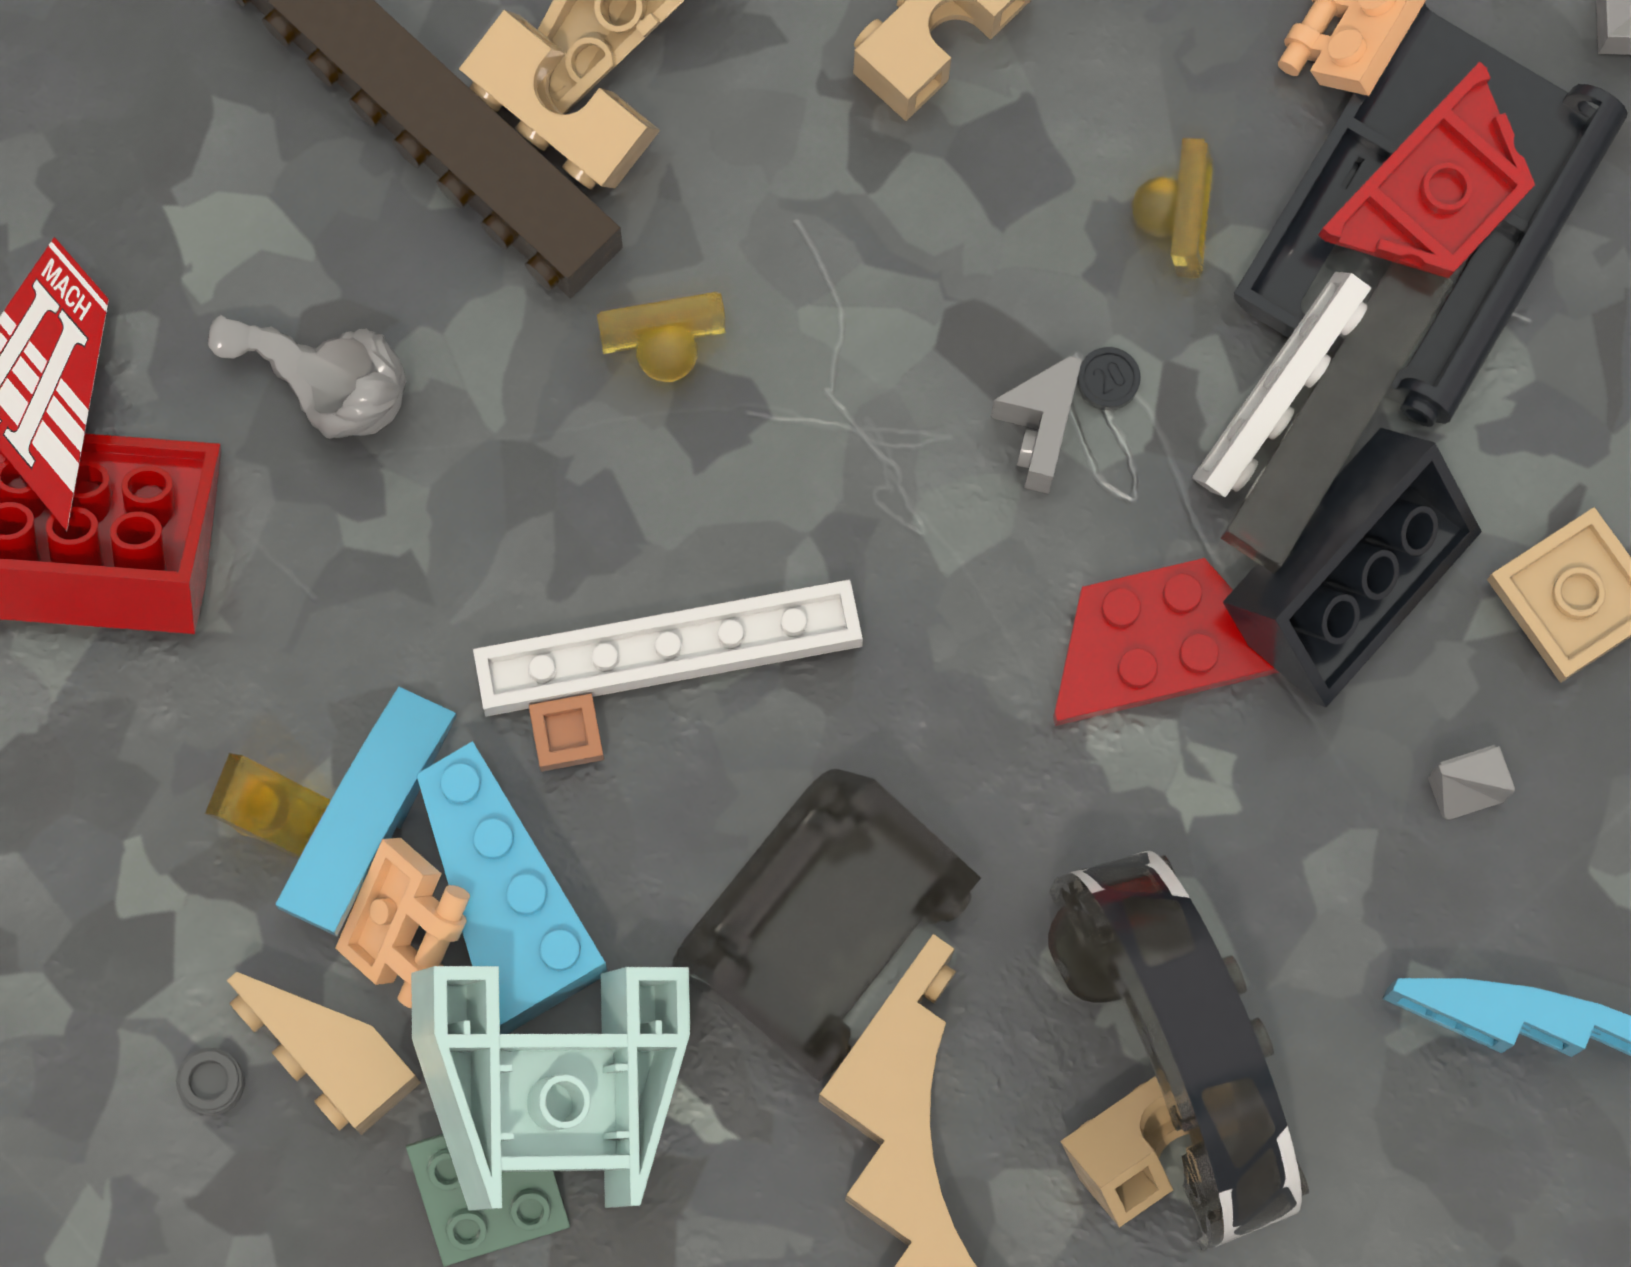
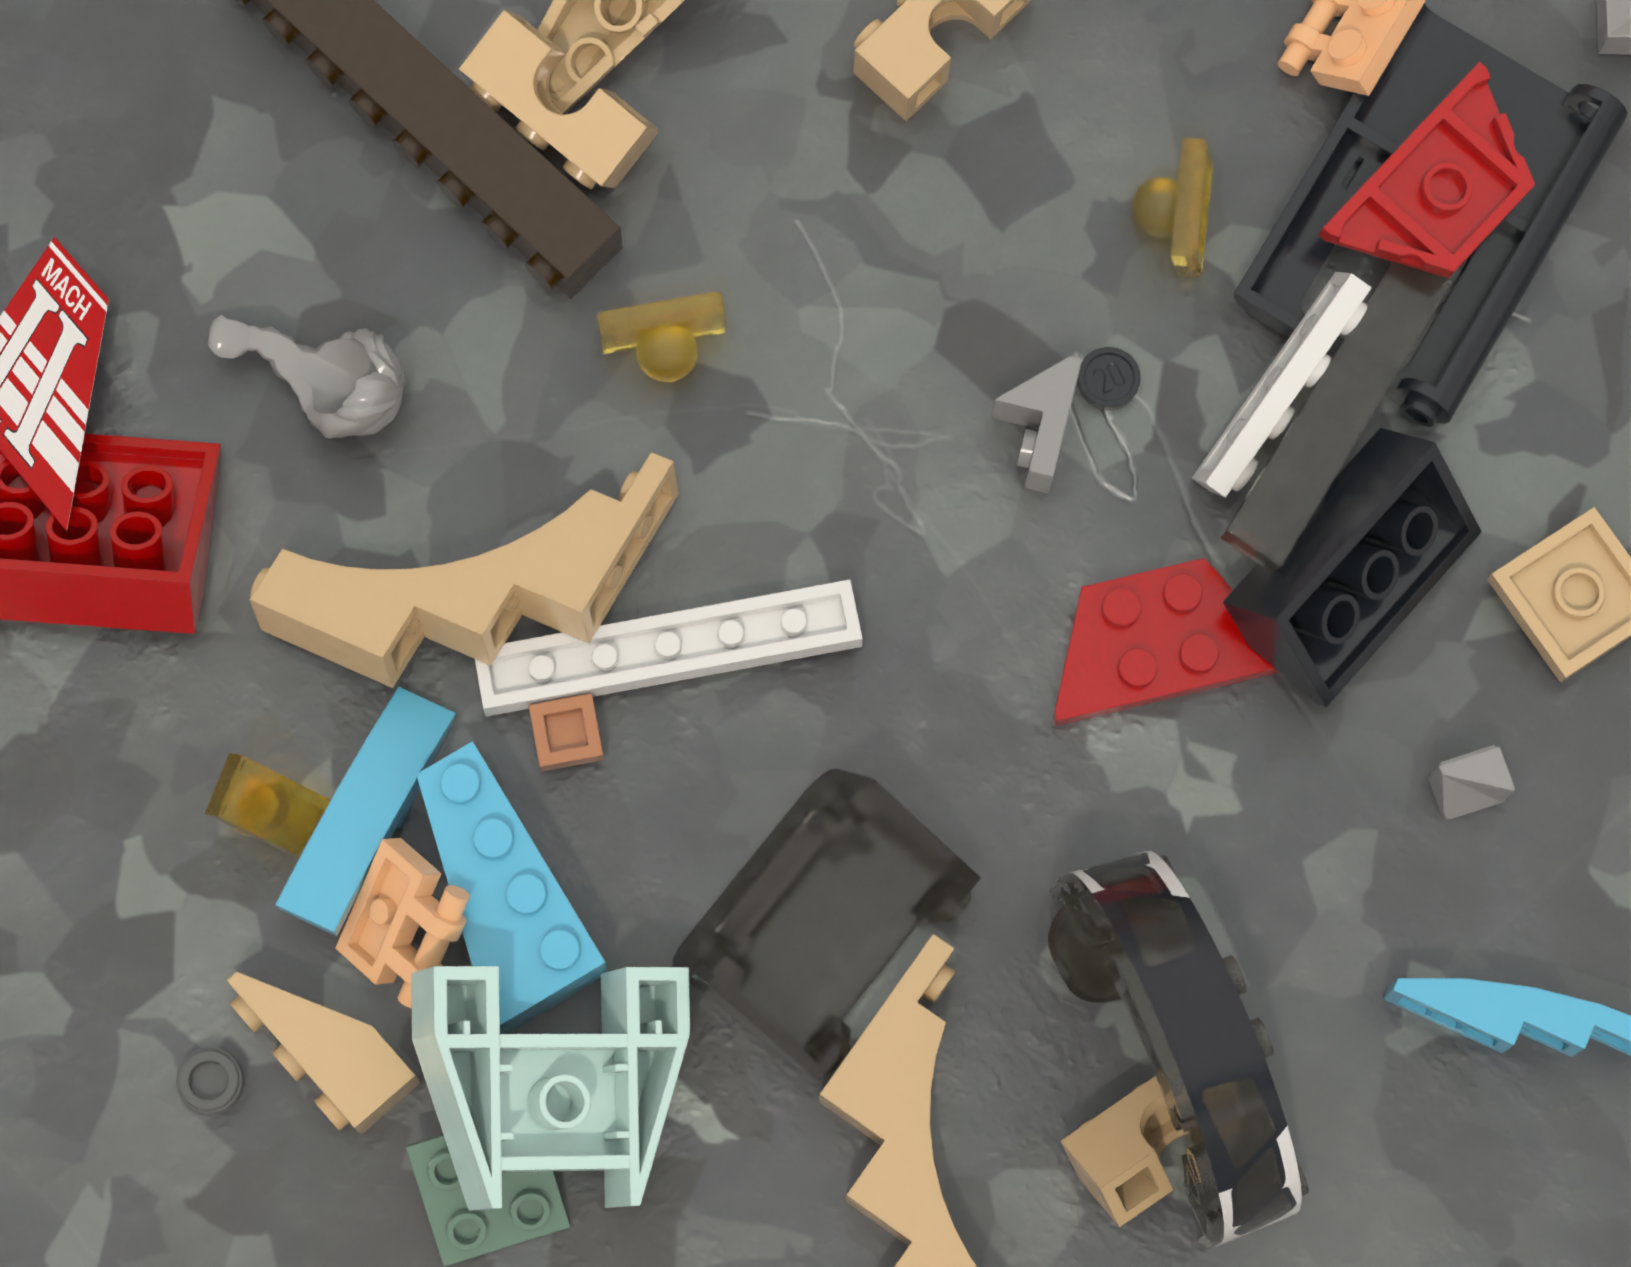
none -> tan arch [249,452,679,688]

